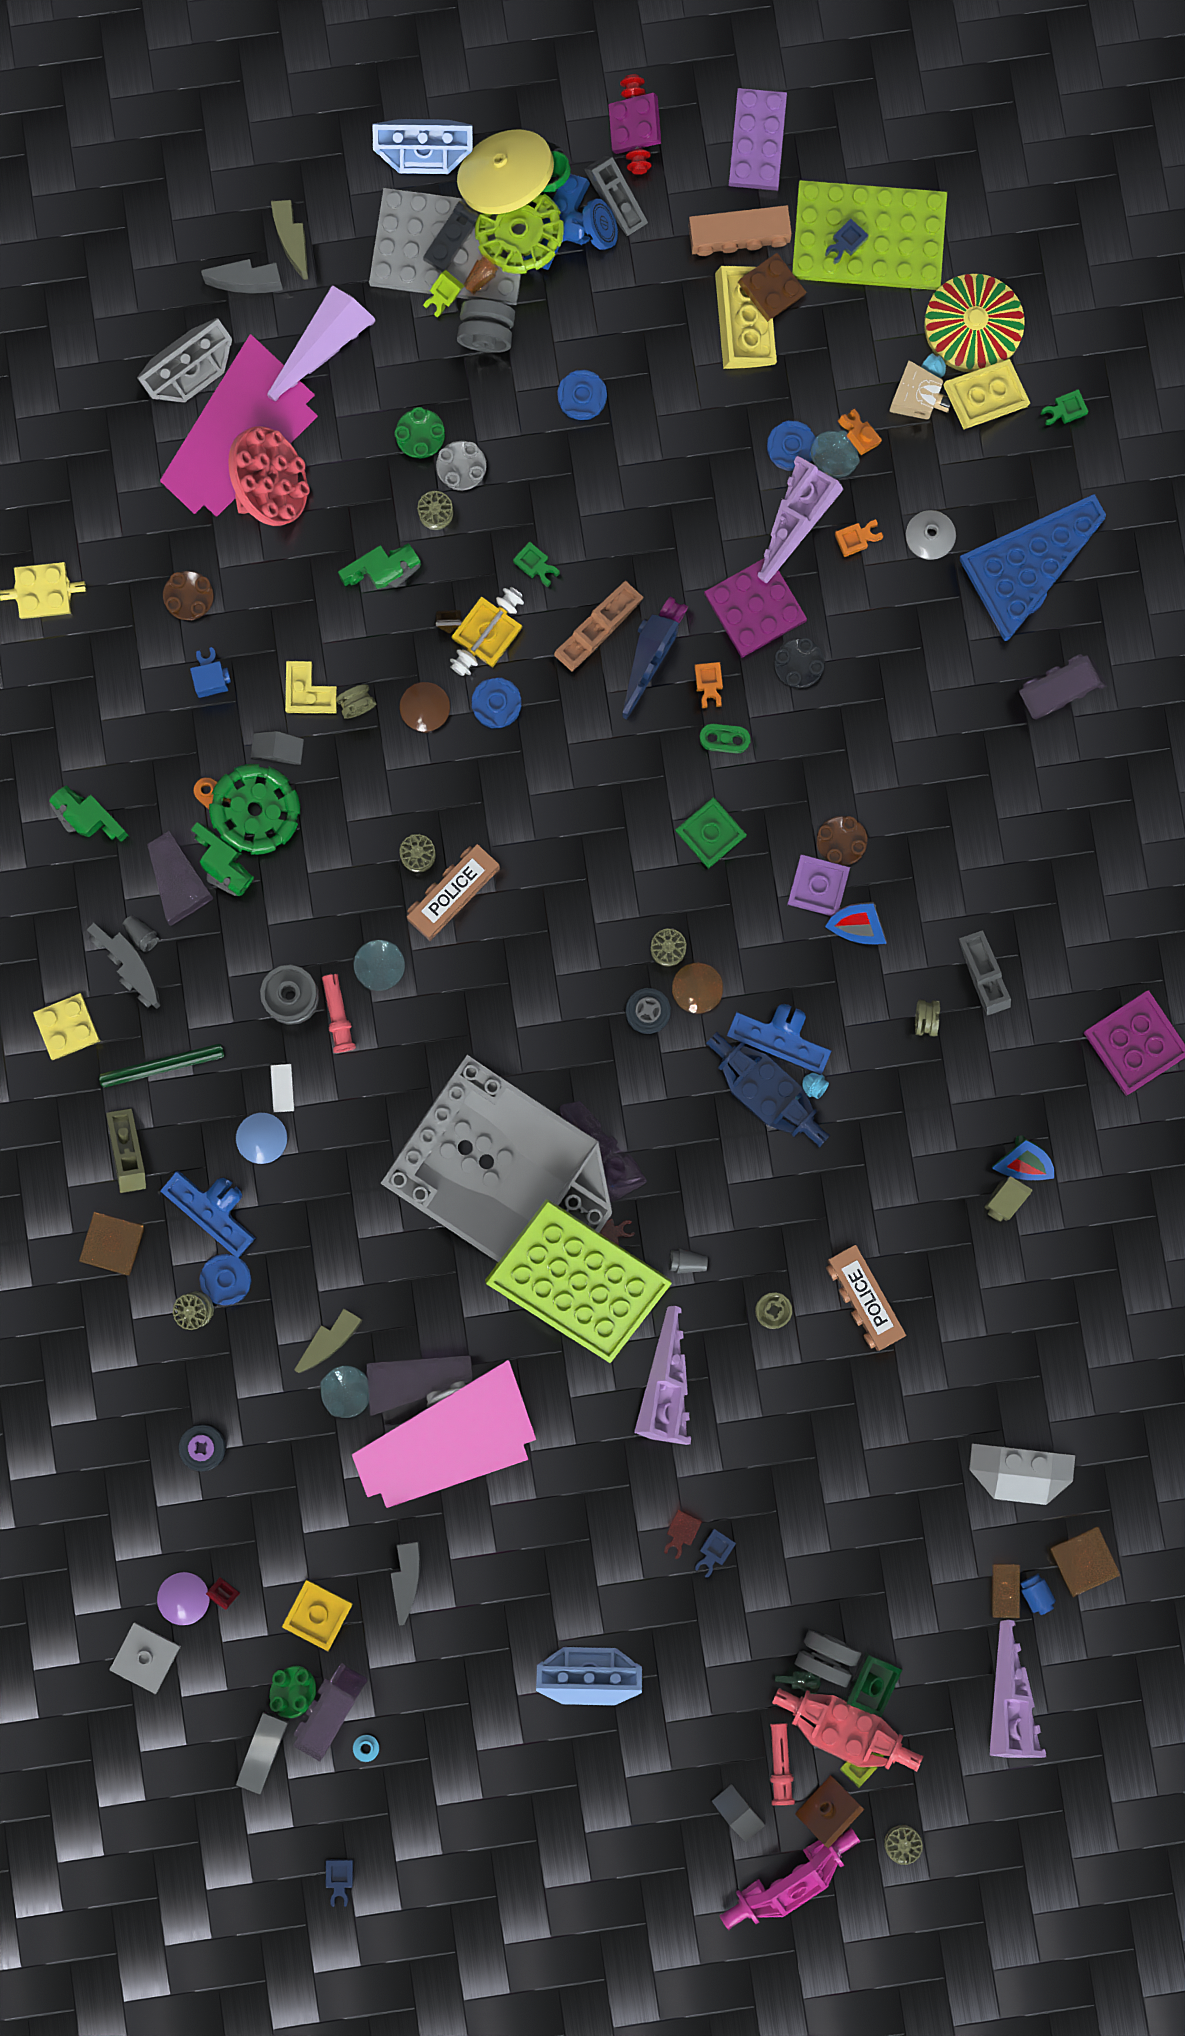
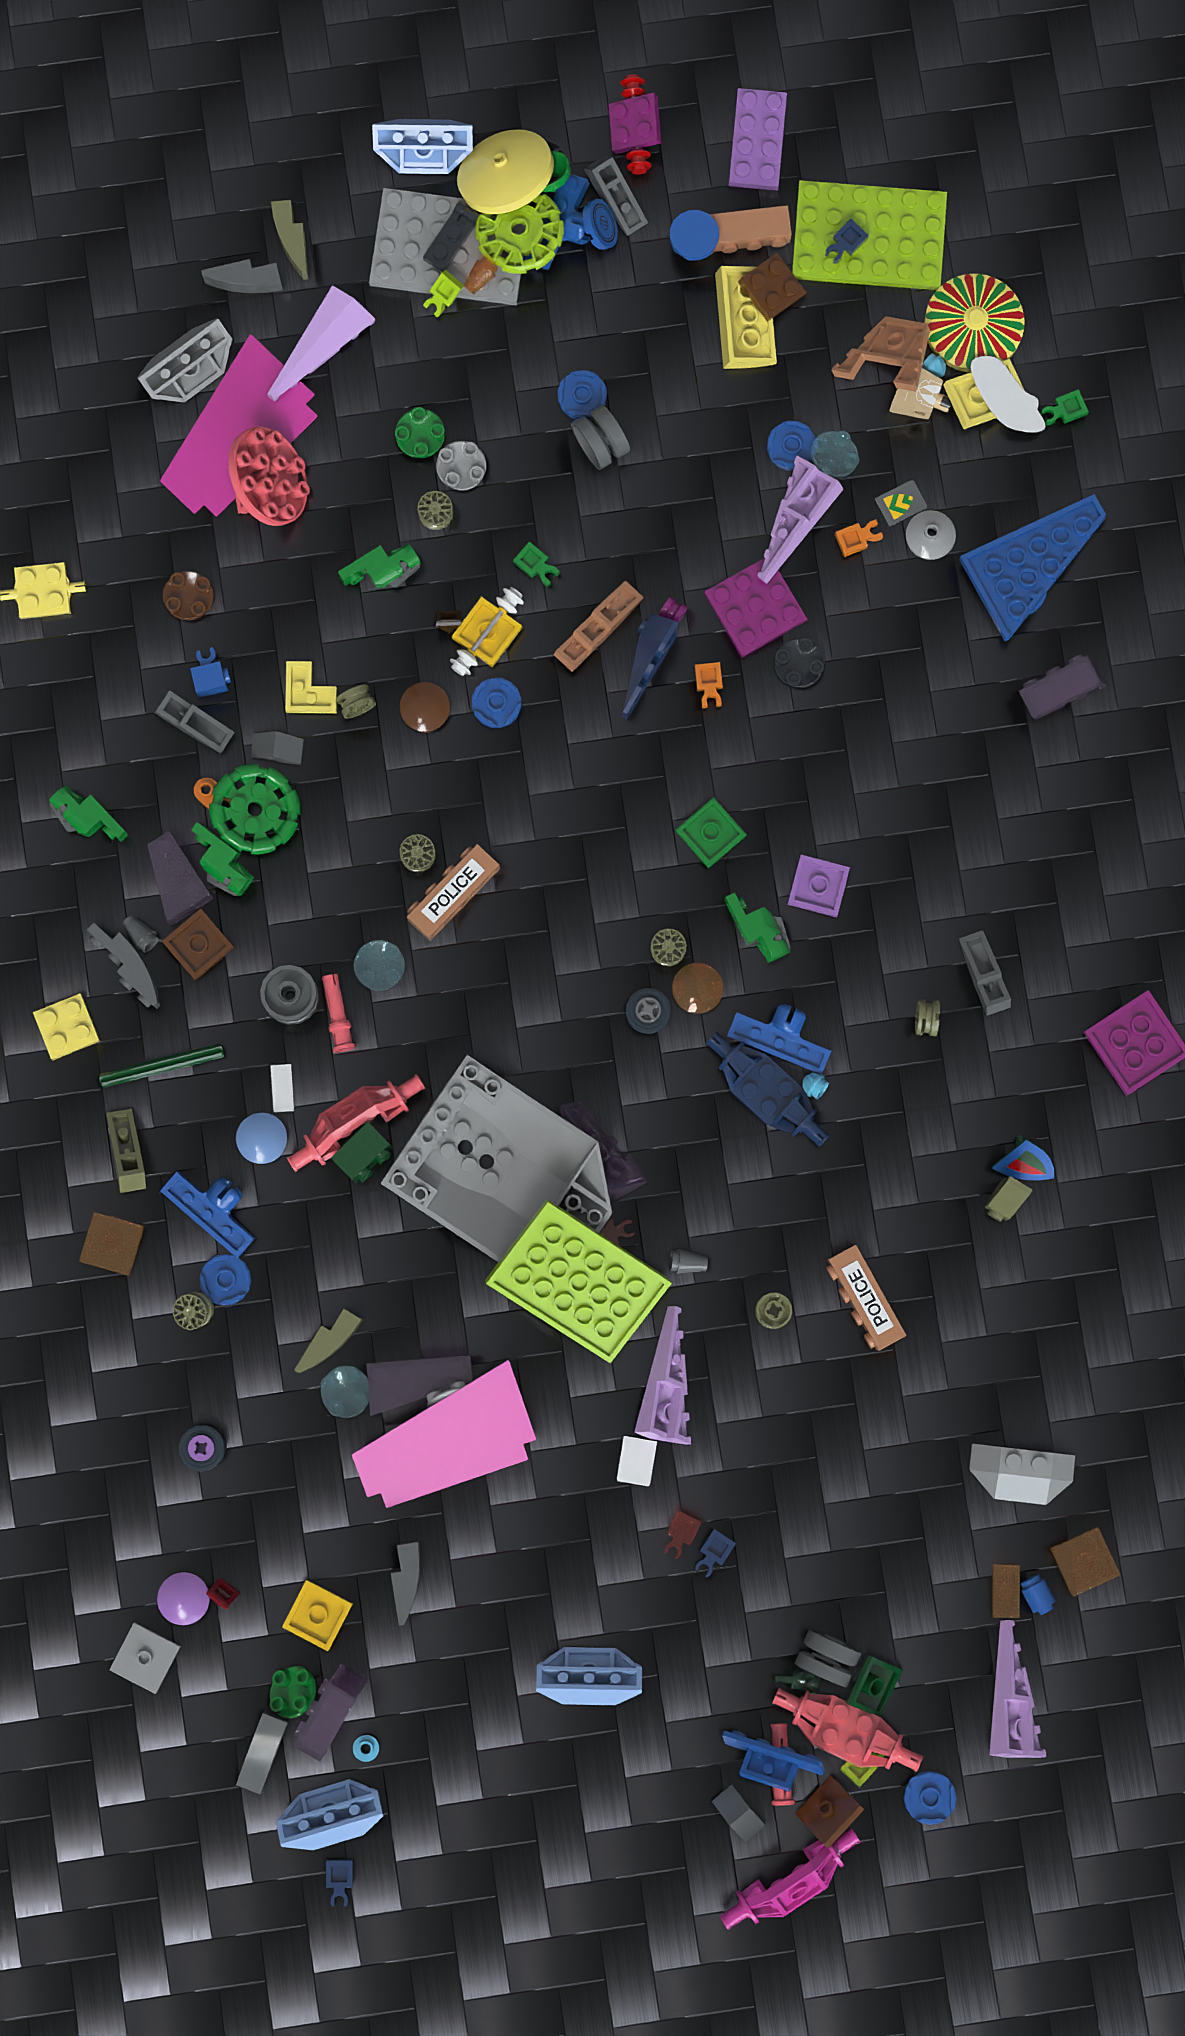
dark grey wheel [457,300,515,352] -> none
green plate [700,724,750,753] -> none
reddish brown dish [817,816,867,866] -> none
shield [825,902,887,944] -> none
orange plate [838,409,882,455] -> none
olive wheel [884,1825,922,1865] -> none
none -> dark grey slope [154,690,234,753]
none -> reddish brown plate [162,909,234,981]
none -> light blue wedge [276,1779,383,1850]
none -> coral plate [287,1075,425,1172]
none -> dark green brick [331,1122,393,1183]
none -> dark grey wheel [571,404,630,470]
none -> white sticker [617,1436,657,1486]
none -> blue tile [670,210,719,260]
none -> blue bracket [722,1730,825,1792]
none -> green plate [725,893,790,963]
none -> nougat wing [832,316,930,392]
none -> dark grey sticker [875,480,927,527]
none -> blue tile [903,1770,957,1825]
none -> white sticker [971,356,1045,432]

